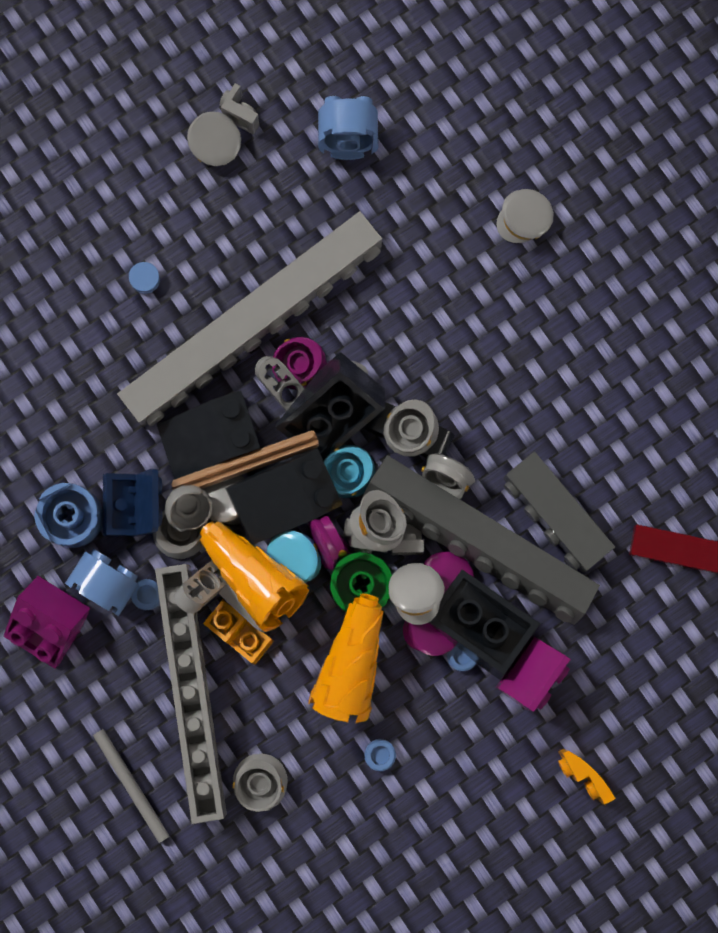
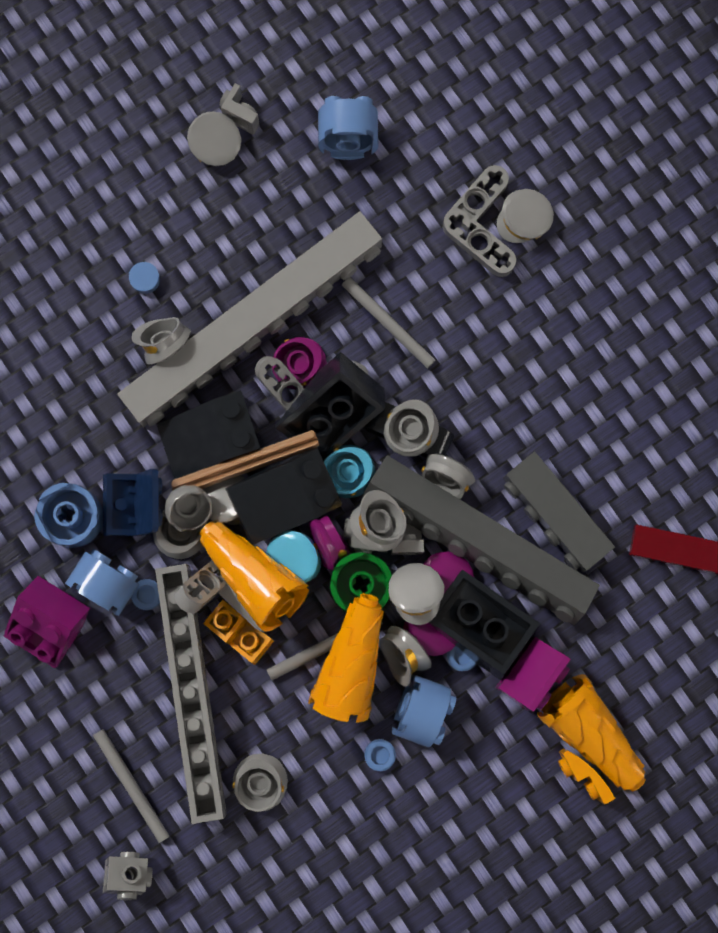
none -> light grey brick [103,852,152,900]
none -> light grey piece [131,317,191,364]
none -> light grey bar [267,623,383,680]
none -> light grey bar [342,277,436,369]
none -> light grey piece [379,626,432,687]
none -> medium blue brick [392,674,456,748]
none -> light grey beam [443,165,516,277]
none -> light orange cone [537,674,646,791]

